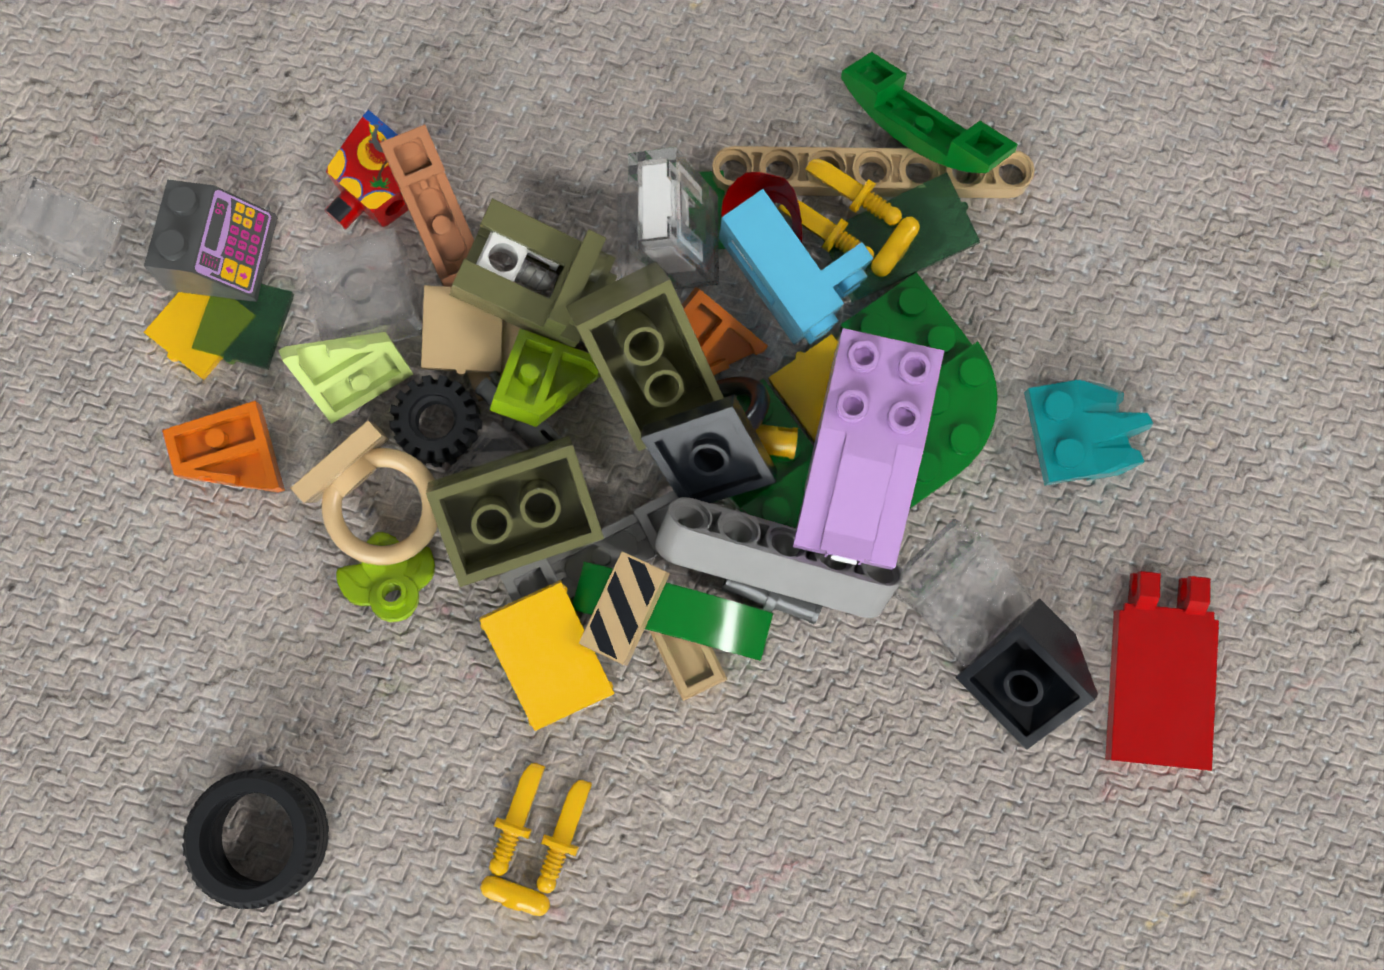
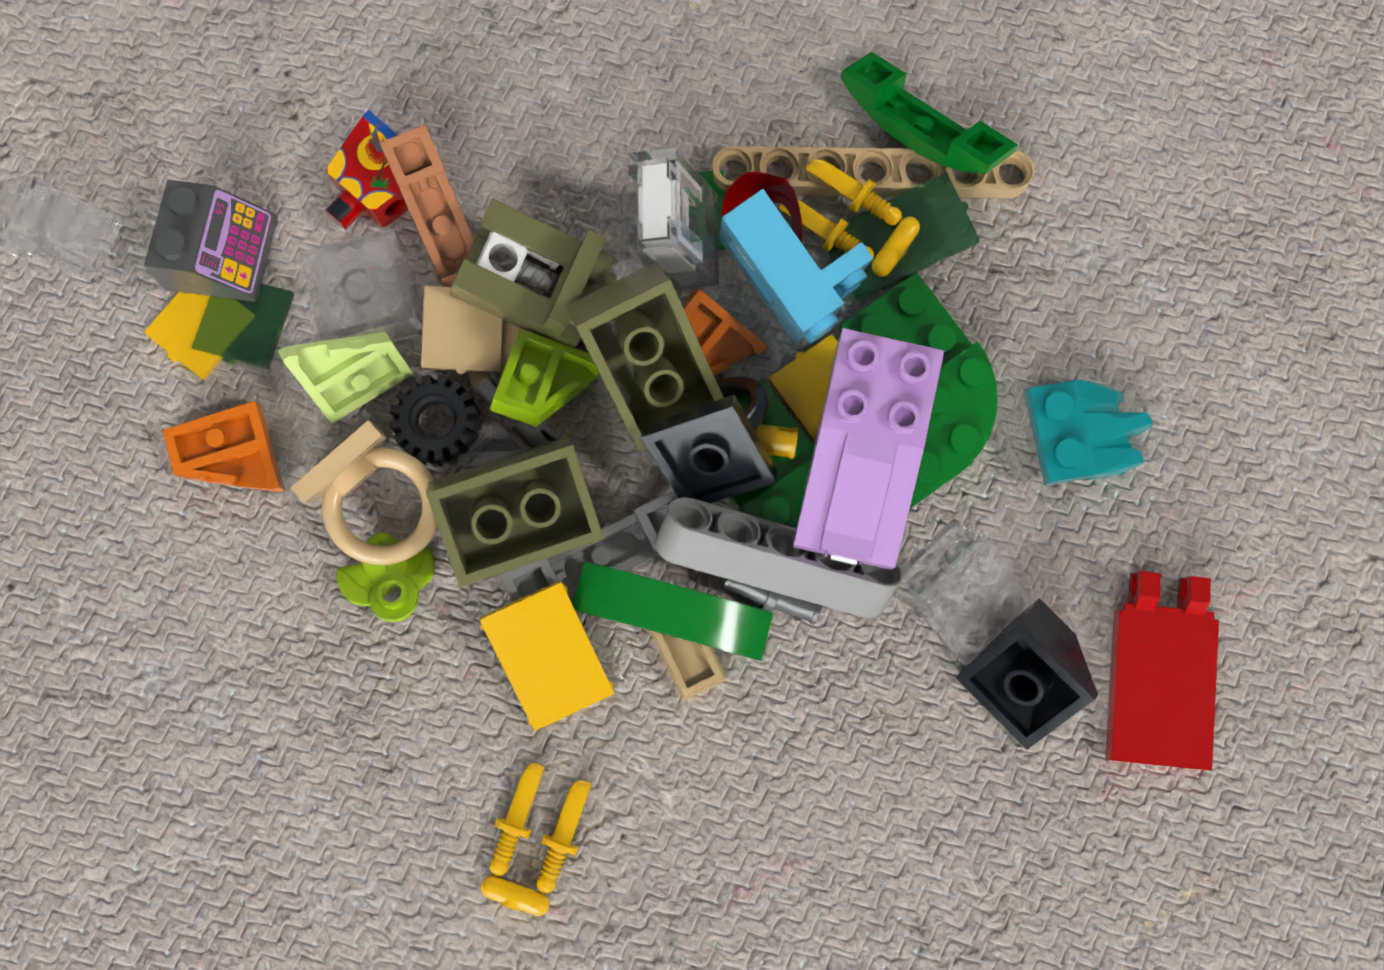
black tyre [182,768,329,909] -> none
tan tile [579,551,670,666] -> none

